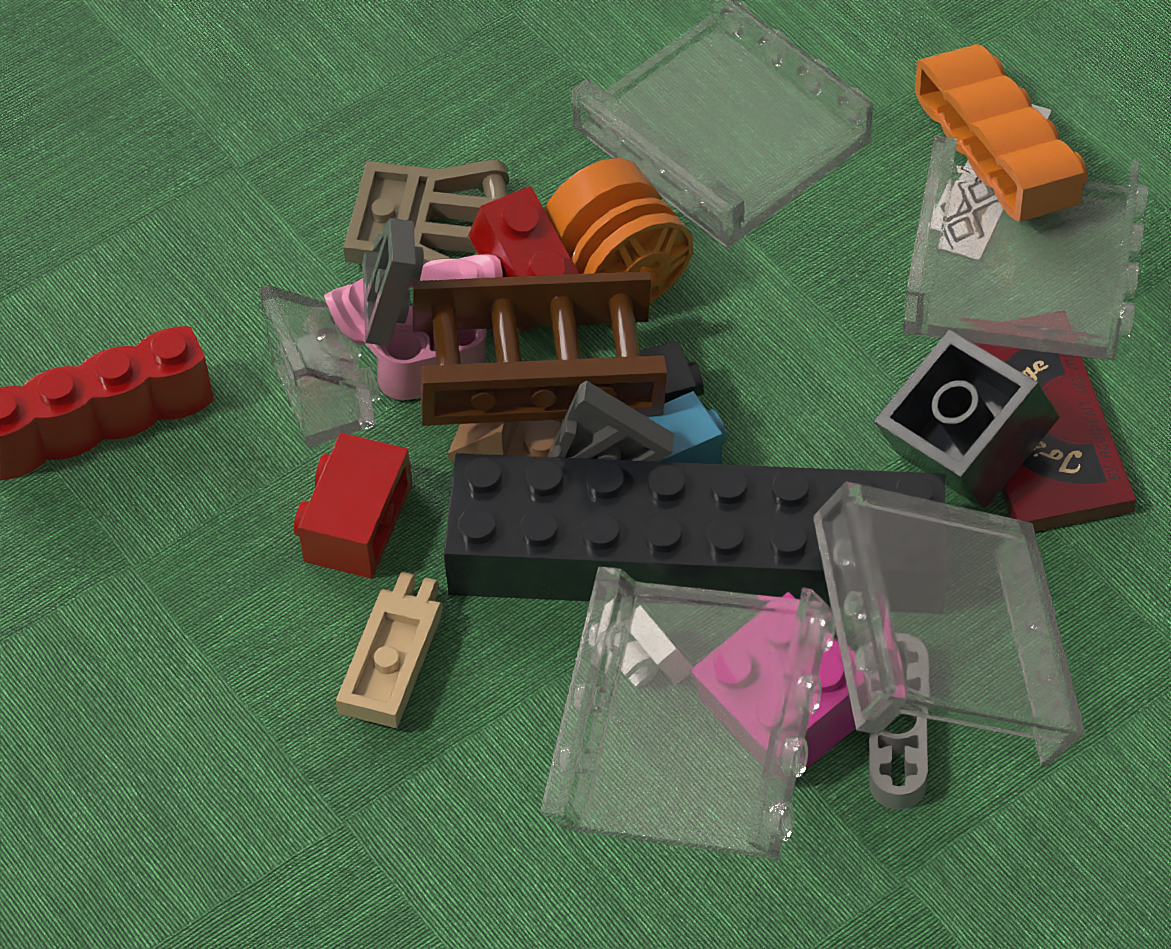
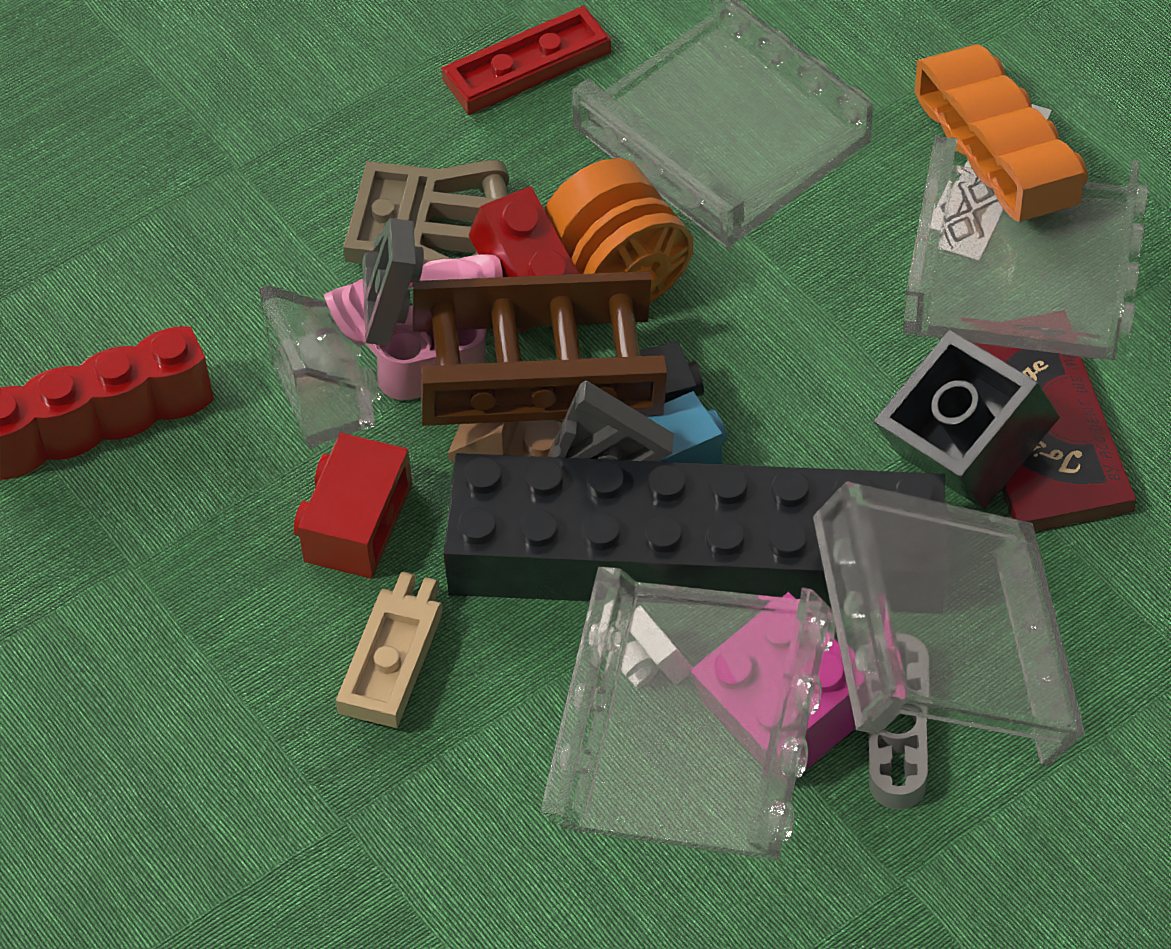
none -> red tile [441,5,612,115]

